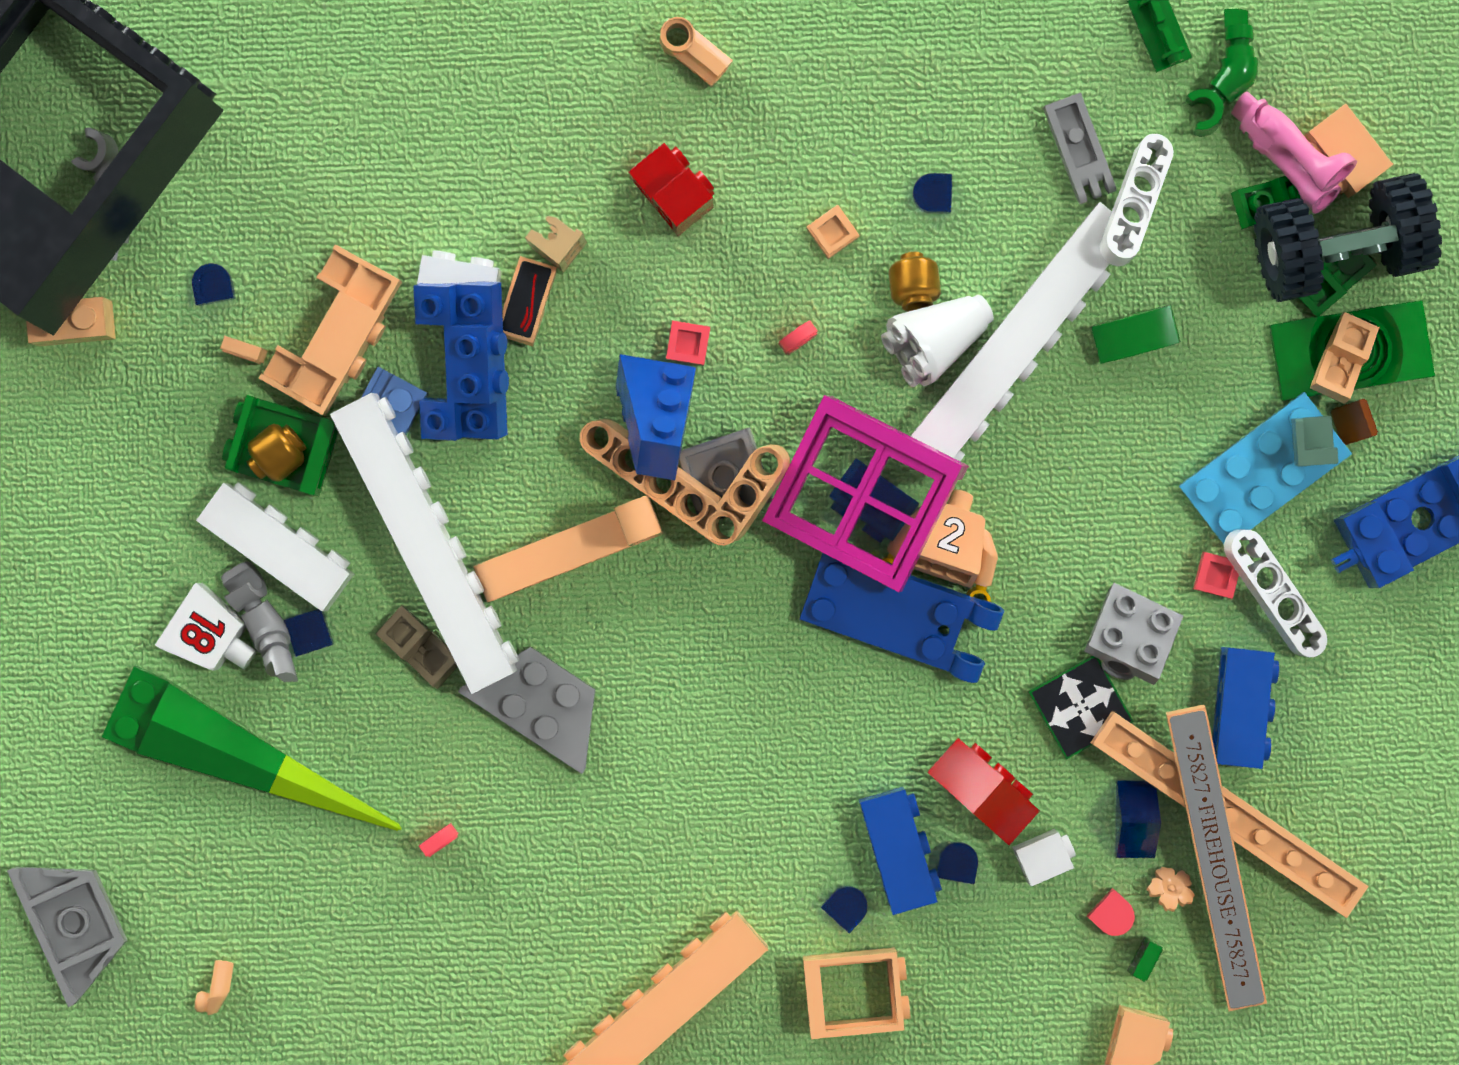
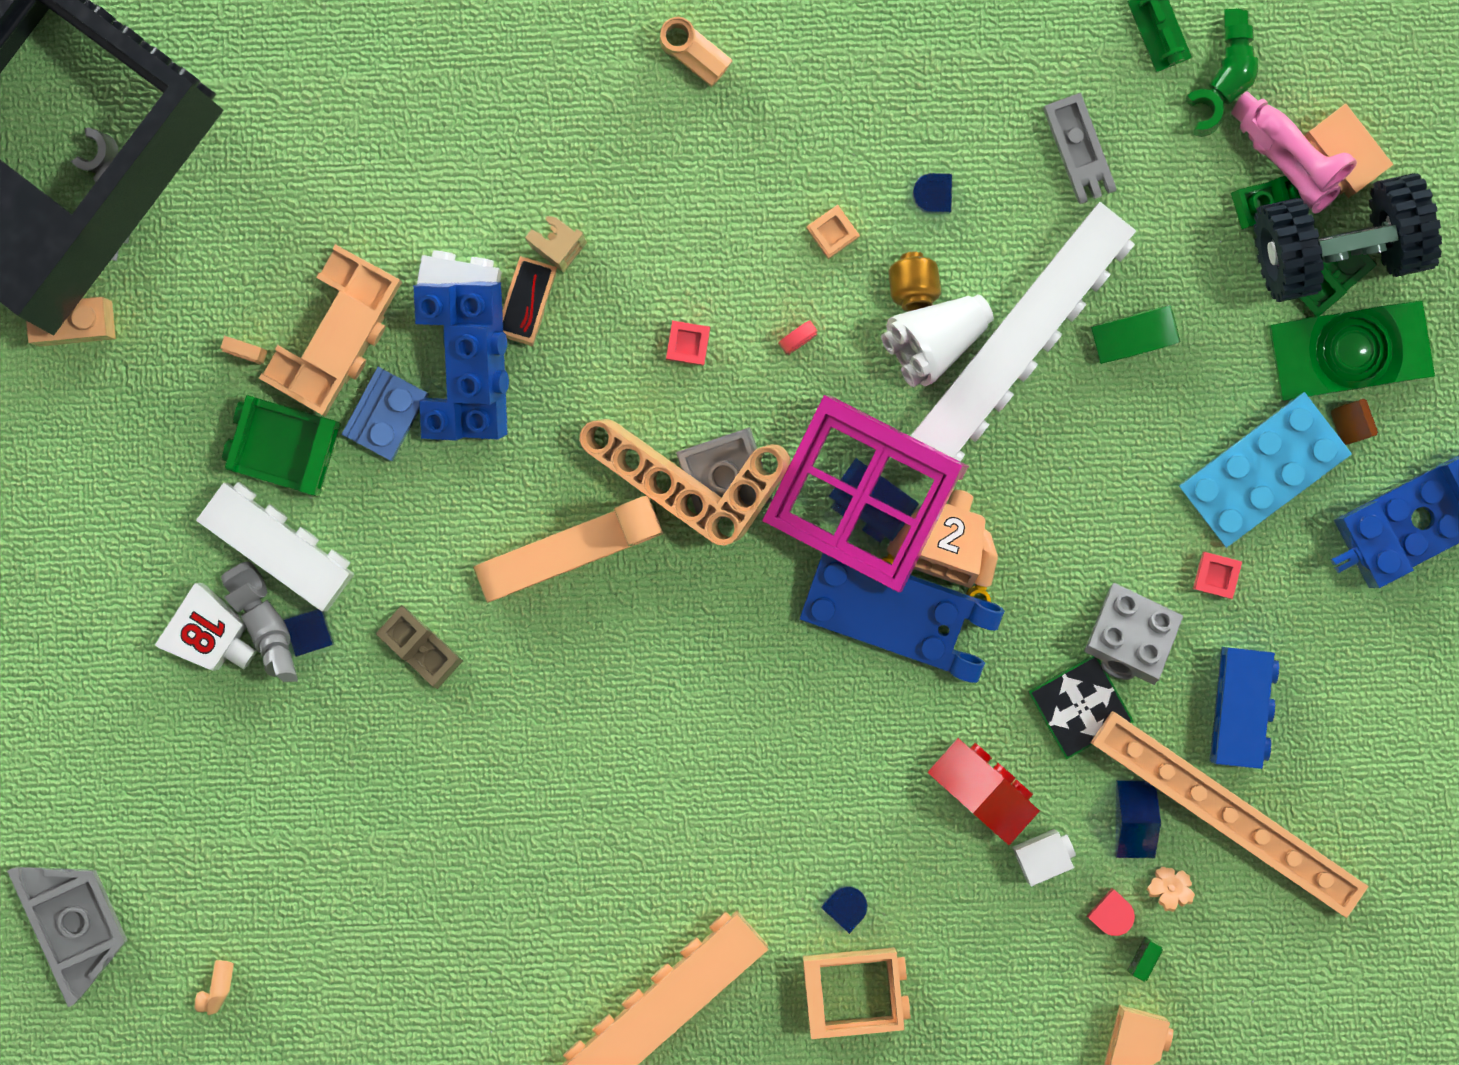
green plate [102,665,402,831] -> none
clear blue tile [192,263,236,306] -> none
pearl gold head [247,424,306,481] -> none
white brick [330,393,519,694] -> none
coral tile [419,823,459,857] -> none
light grey wing [458,647,596,774] -> none
blue wedge [615,354,696,480] -> none
red brick [628,143,714,236] -> none
blue brick [859,787,942,915] -> none
clear blue tile [936,841,978,884] -> none
white beam [1100,134,1173,266] -> none
light grey tile [1166,705,1267,1011] -> none
white beam [1224,529,1327,657] -> none
sand green panel [1291,416,1338,466] -> none
light nougat slope [1310,312,1379,404] -> none

